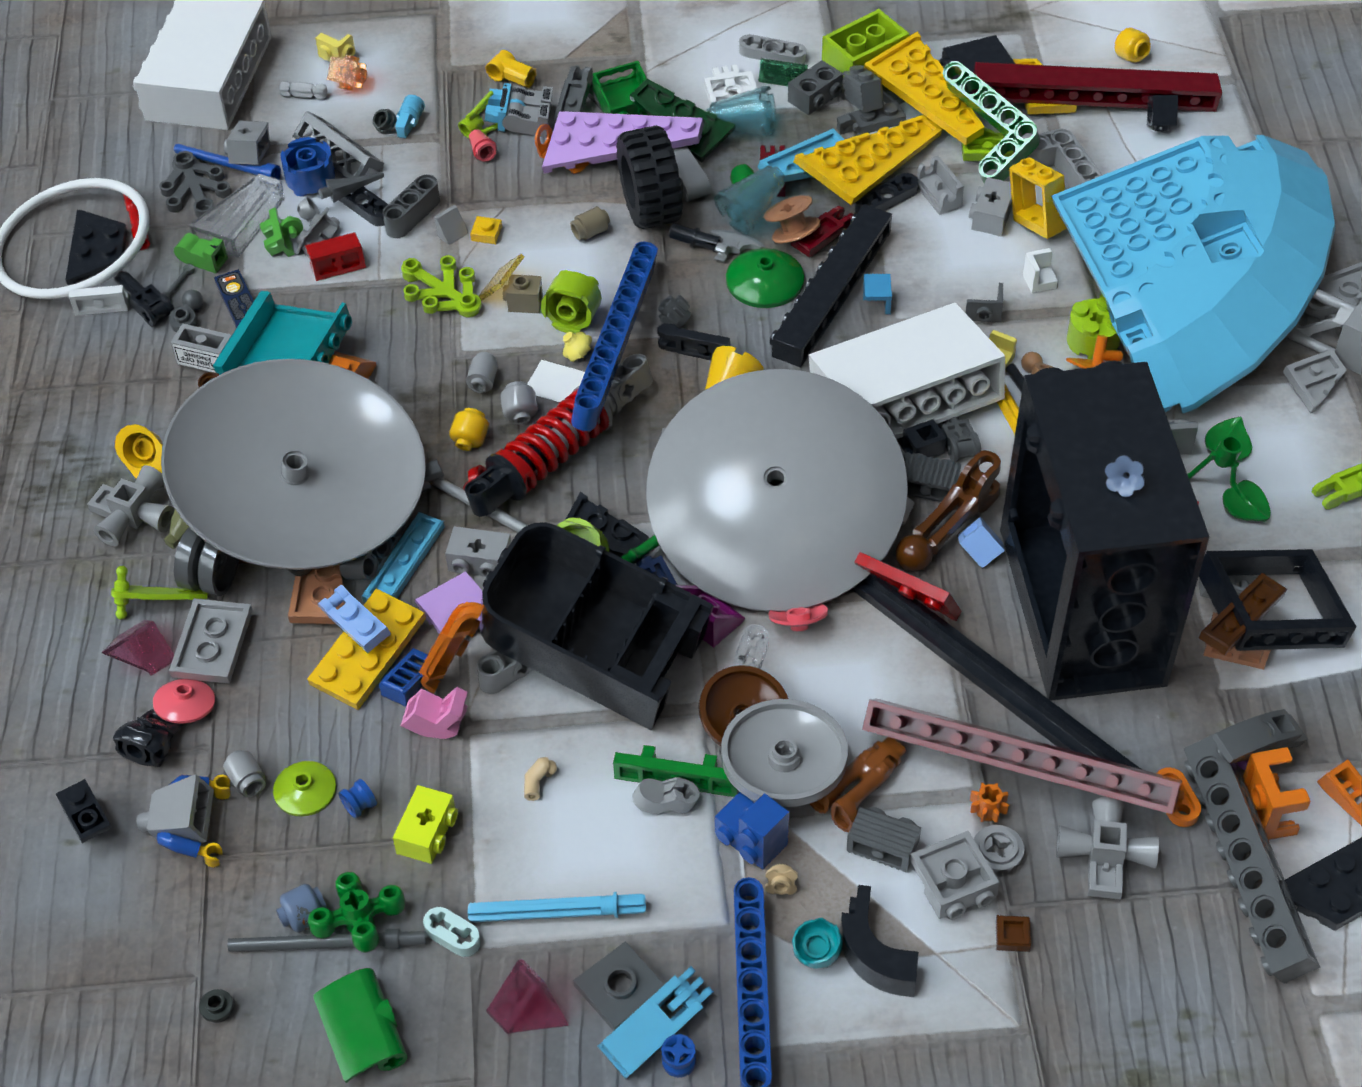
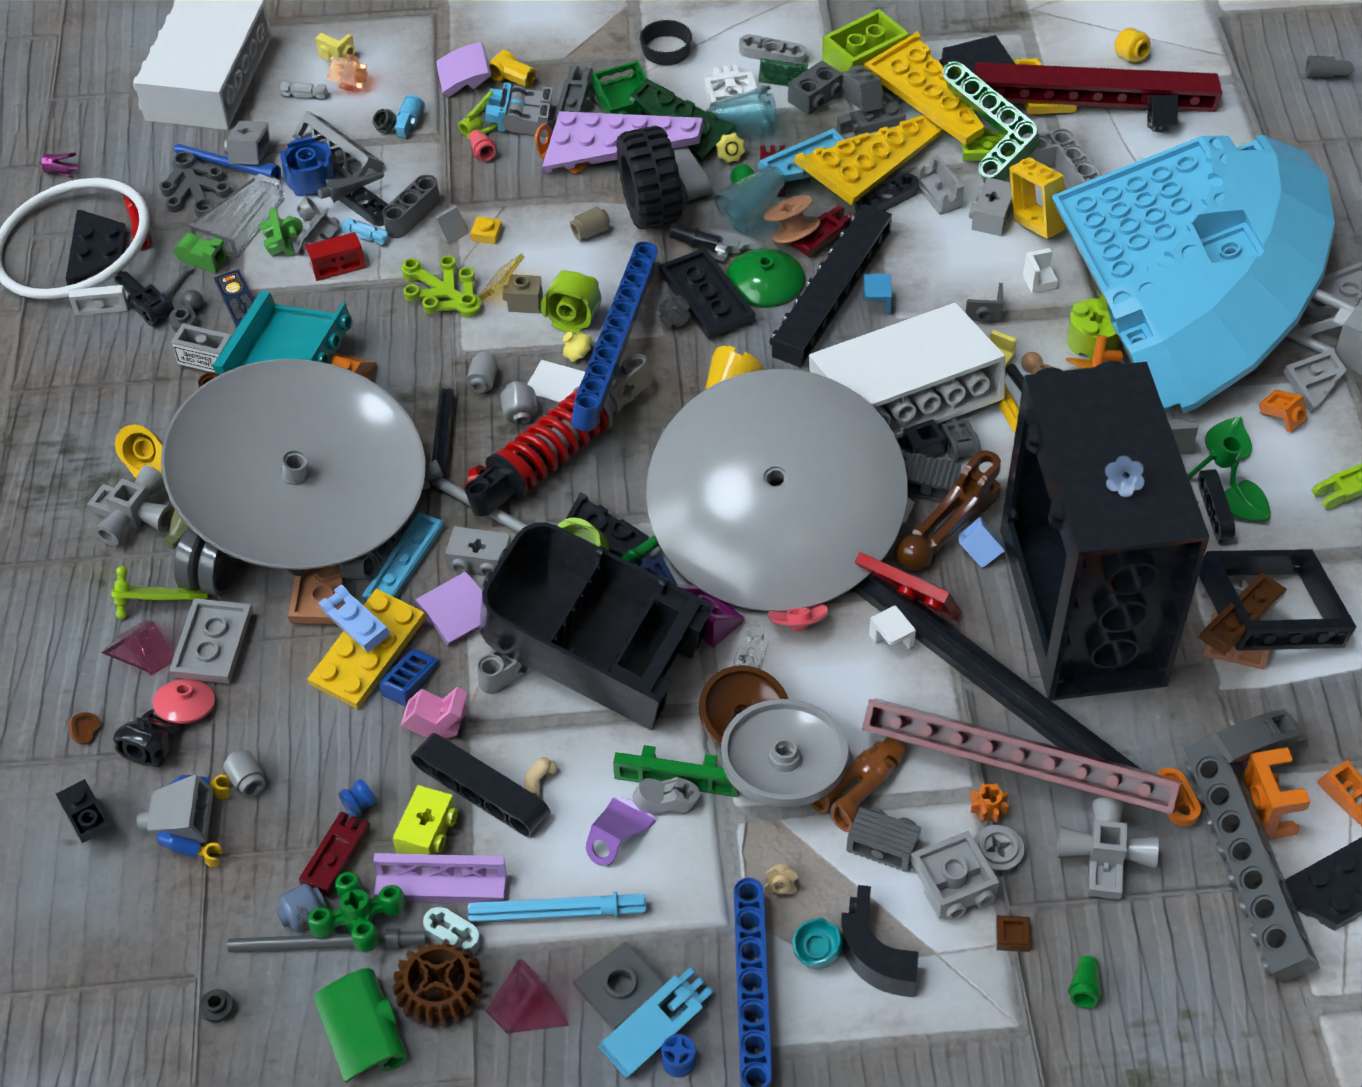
lime dish [273,761,336,817] -> none
orange plate [419,602,484,694] -> none
yellow head [449,408,489,451] -> none
black hinge [657,323,730,361] -> none
blue brick [715,792,789,870] -> none
none -> flat silver piece [39,152,79,178]
none -> dark orange piece [68,712,100,744]
none -> dark red hinge [299,811,371,896]
none -> medium azure axle [341,218,389,245]
none -> lavender fence [373,853,507,903]
none -> reddish brown gear [393,938,484,1028]
none -> black beam [411,733,550,837]
none -> black axle [432,388,454,478]
none -> lavender slope [436,42,491,97]
none -> medium lavender piece [586,797,656,865]
none -> black tyre [640,20,692,65]
none -> black plate [659,248,756,339]
none -> light yellow piece [716,133,745,164]
none -> white panel [869,605,916,649]
none -> green cone [1068,956,1102,1008]
none -> black beam [1198,469,1235,541]
none -> orange bracket [1259,389,1307,432]
none -> dark grey hinge [1305,55,1355,79]

